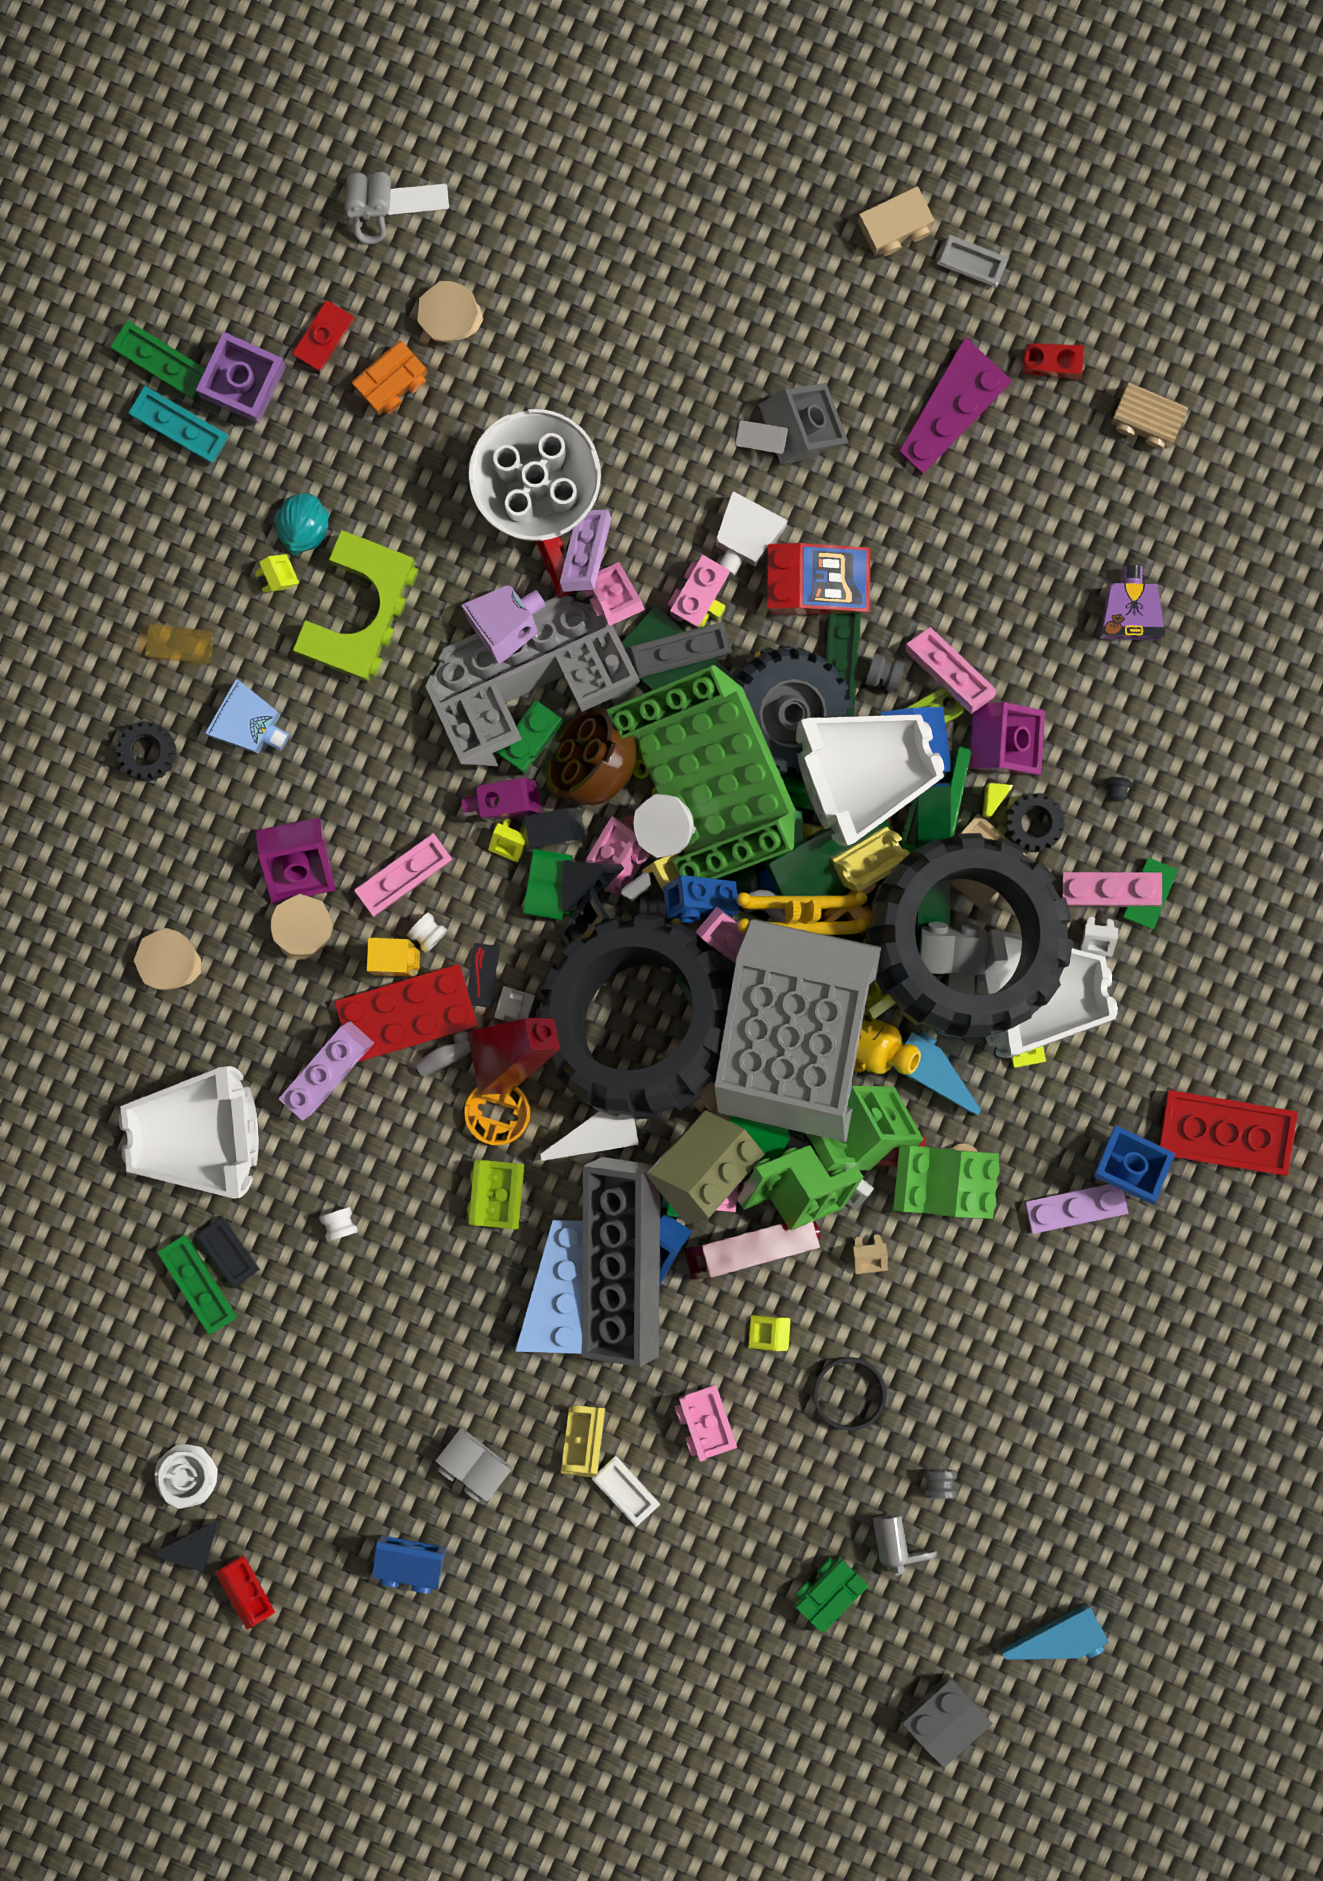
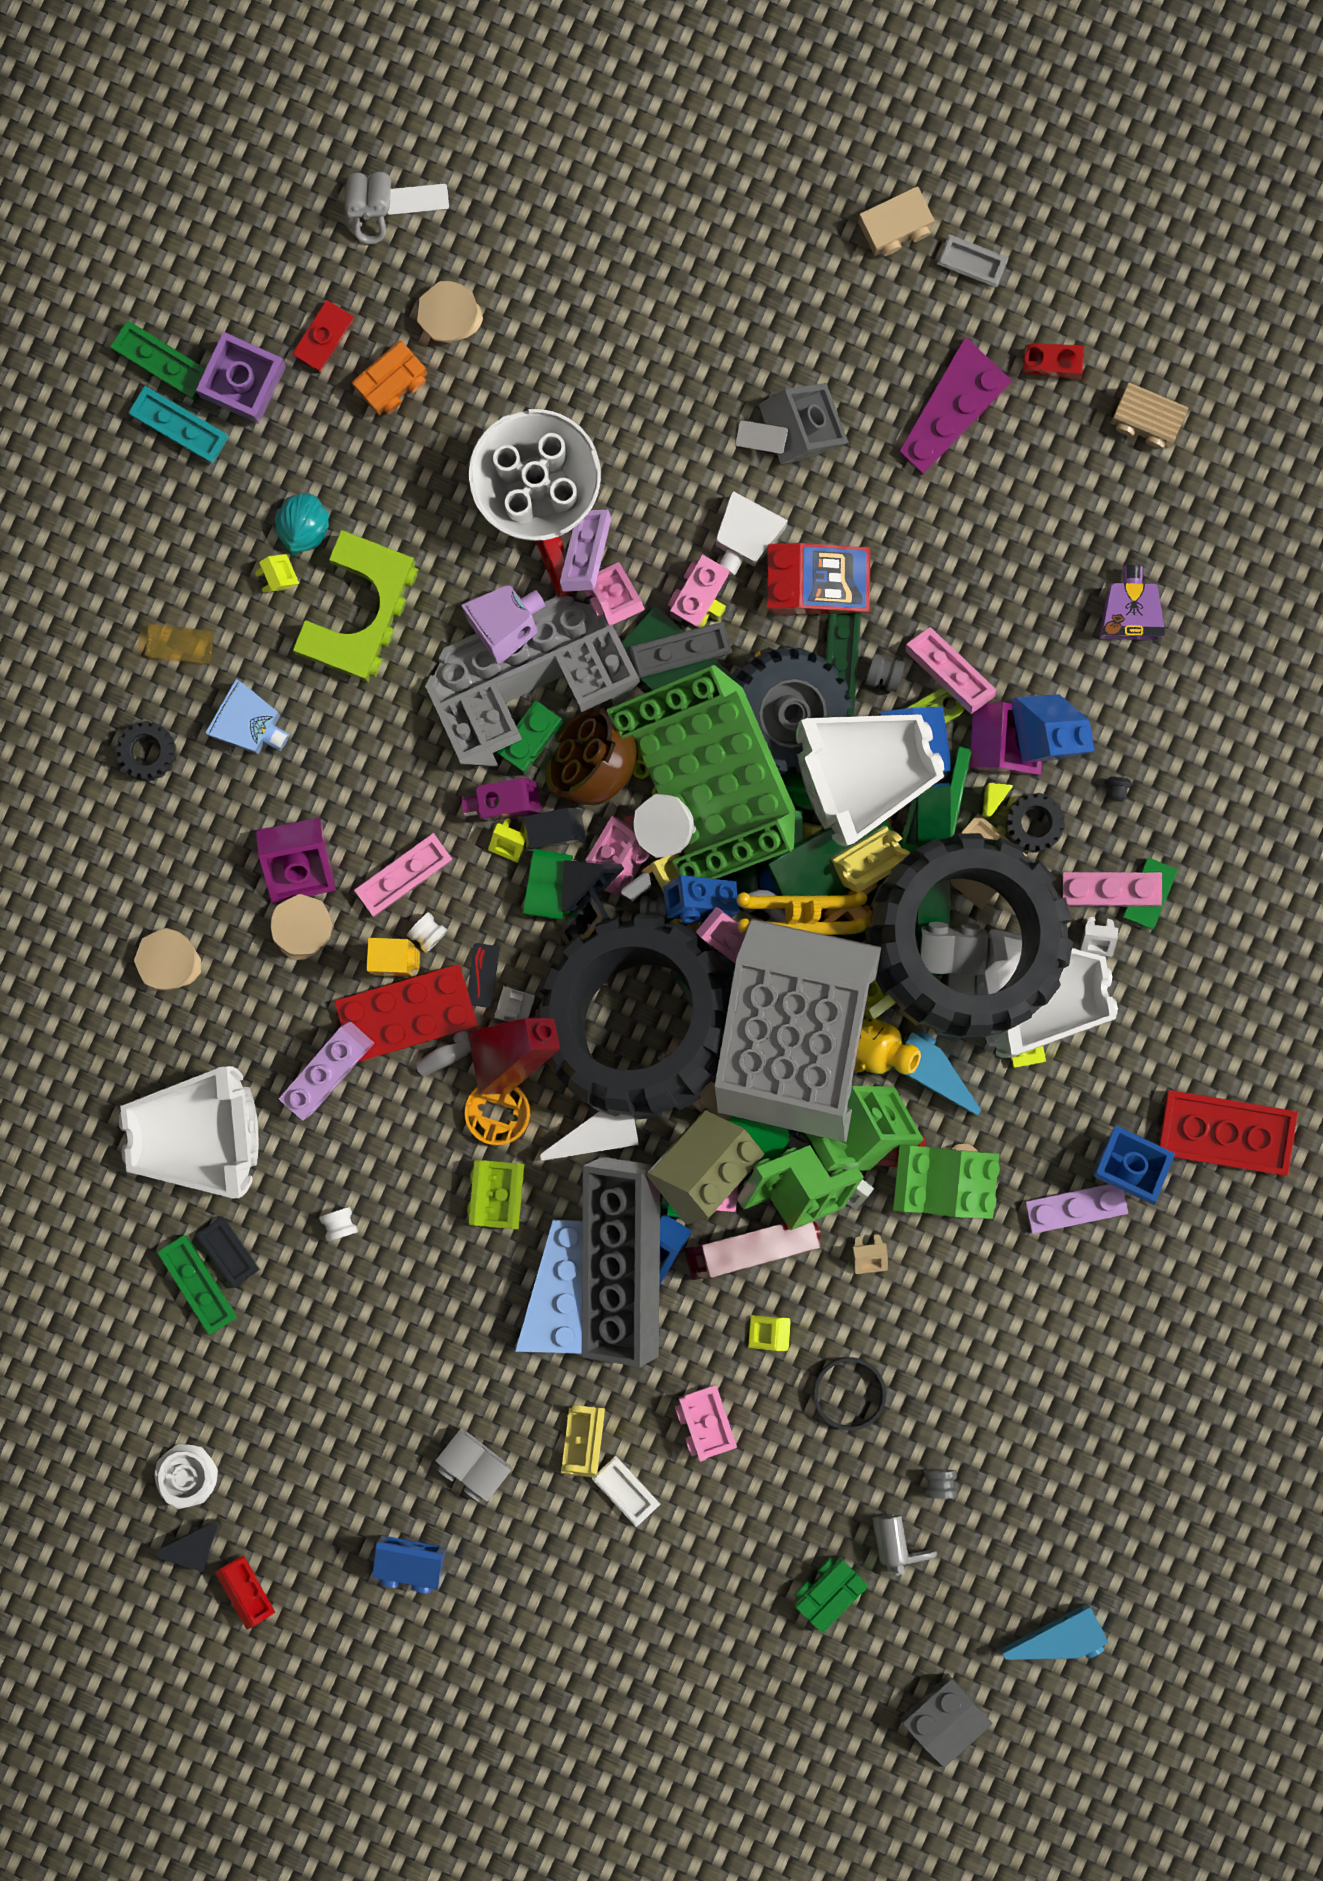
none -> blue slope [1011,694,1095,763]

